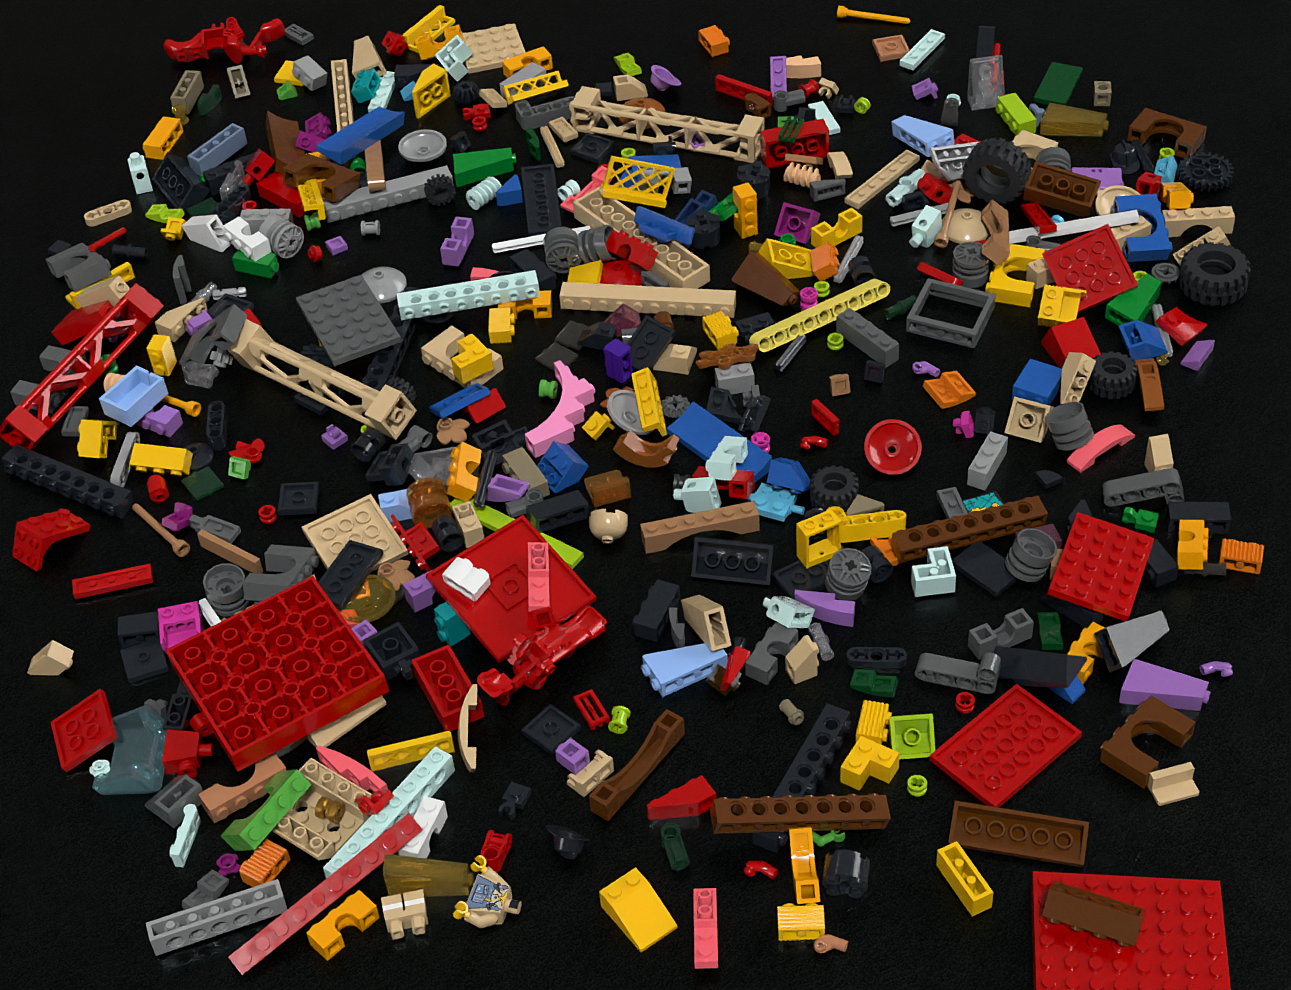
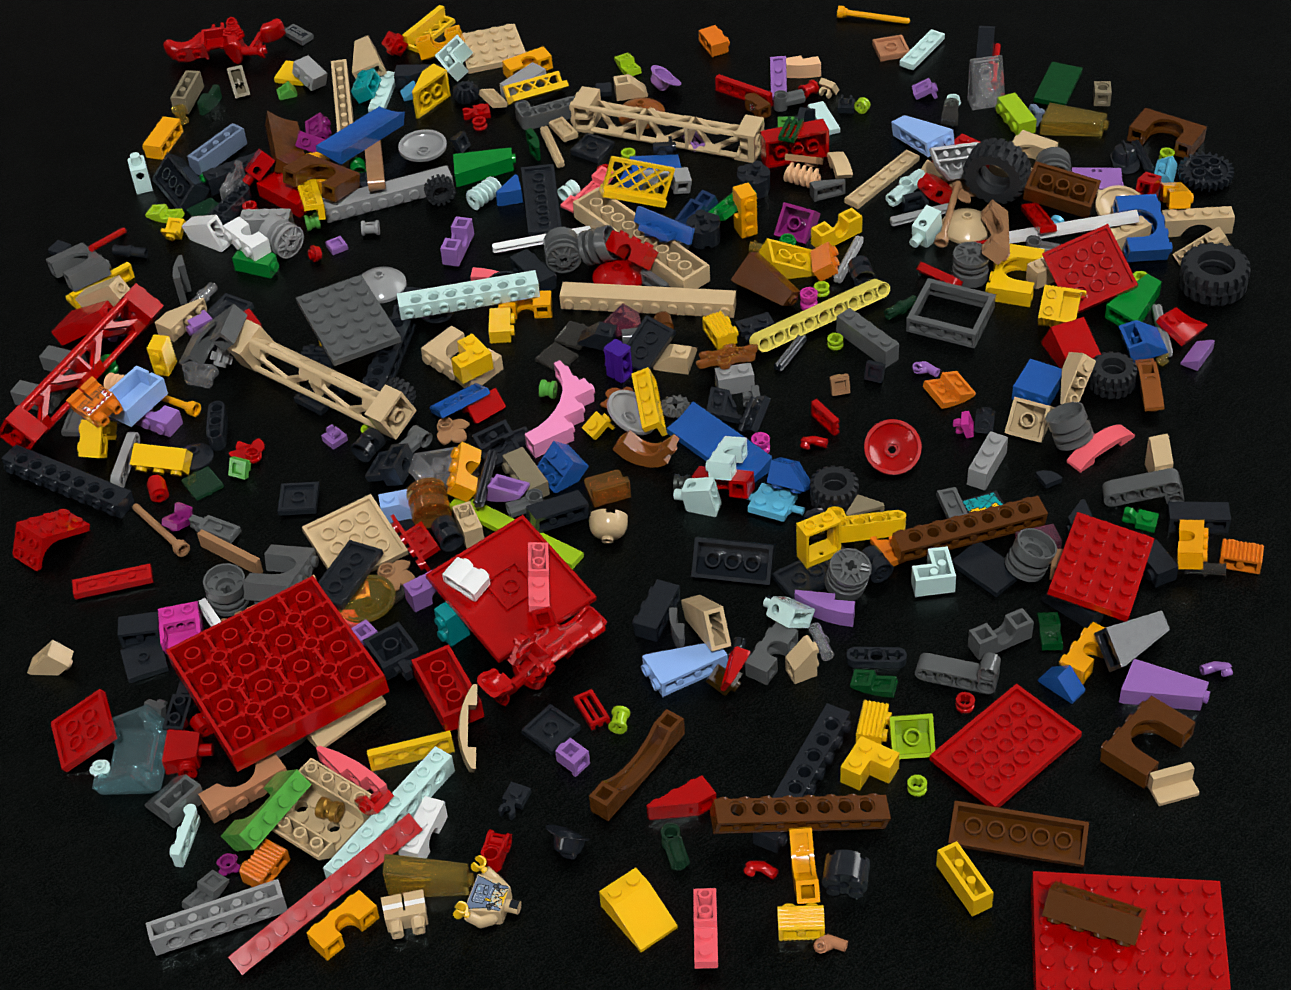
tan beam [84,200,132,226] -> none
light grey axle [212,287,247,300] -> none
red bush [258,505,277,524] -> none
yellow tile [567,260,603,284] -> none
tan hinge [567,750,614,797] -> none
medium nougat arch [640,501,760,554] -> none
dark tan pin [779,699,804,725] -> none
bright green arm [812,830,845,847] -> none
black slope [996,646,1087,688] -> none
dark grey gear [1152,263,1180,284] -> none
none -> orange hips [66,376,123,427]

